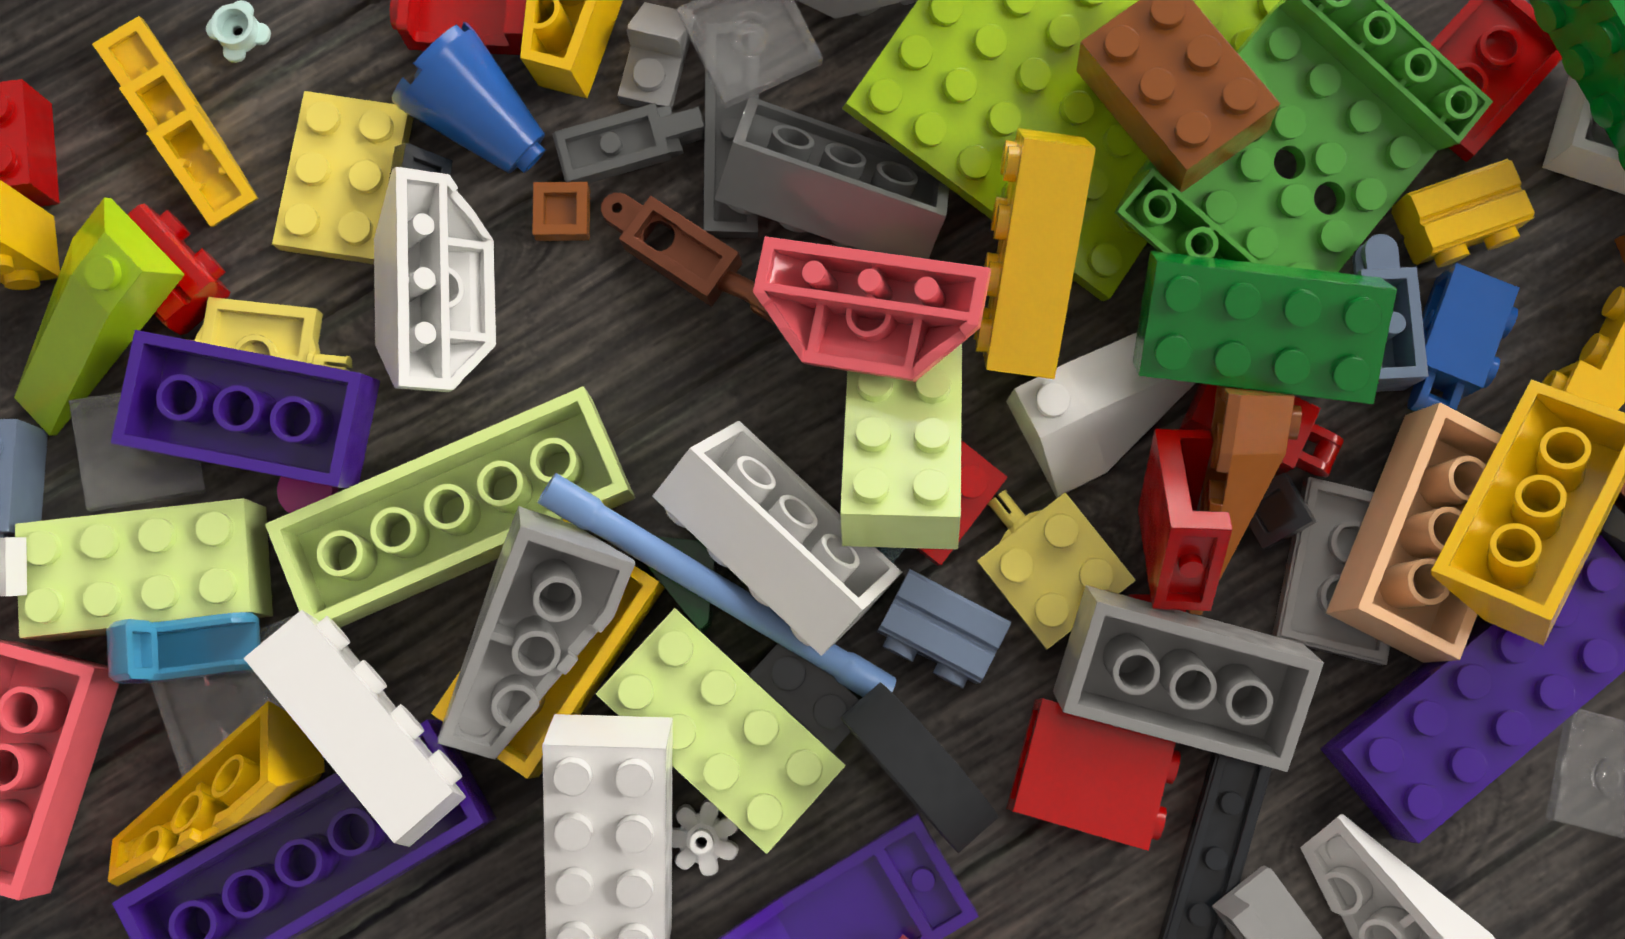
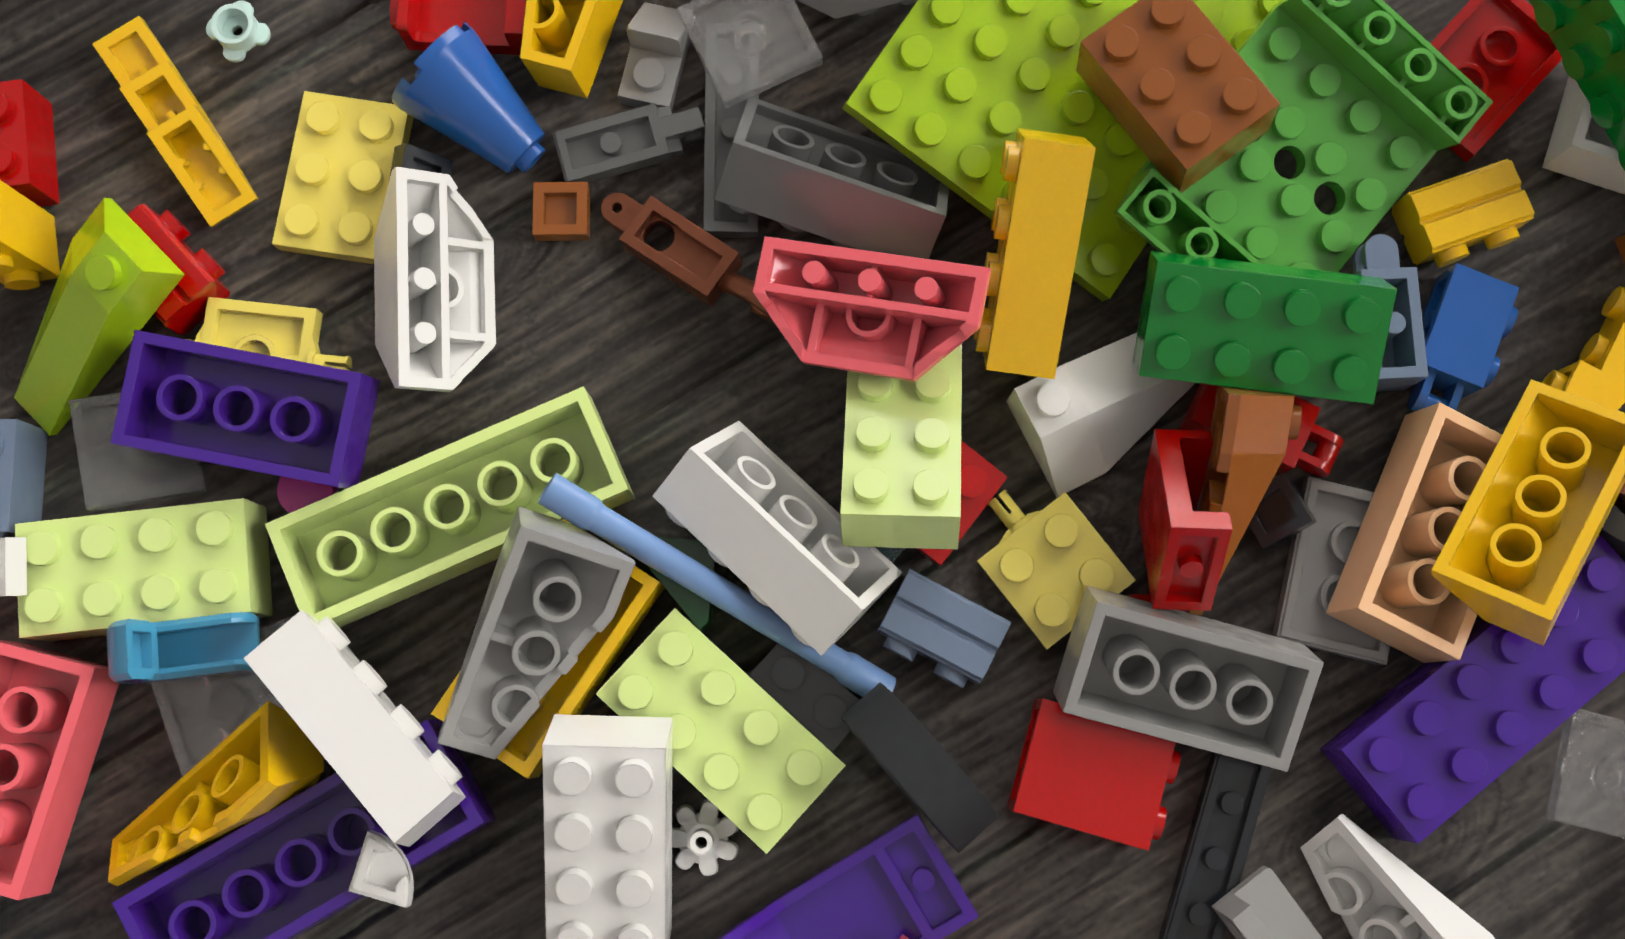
none -> white tile [348,830,414,908]

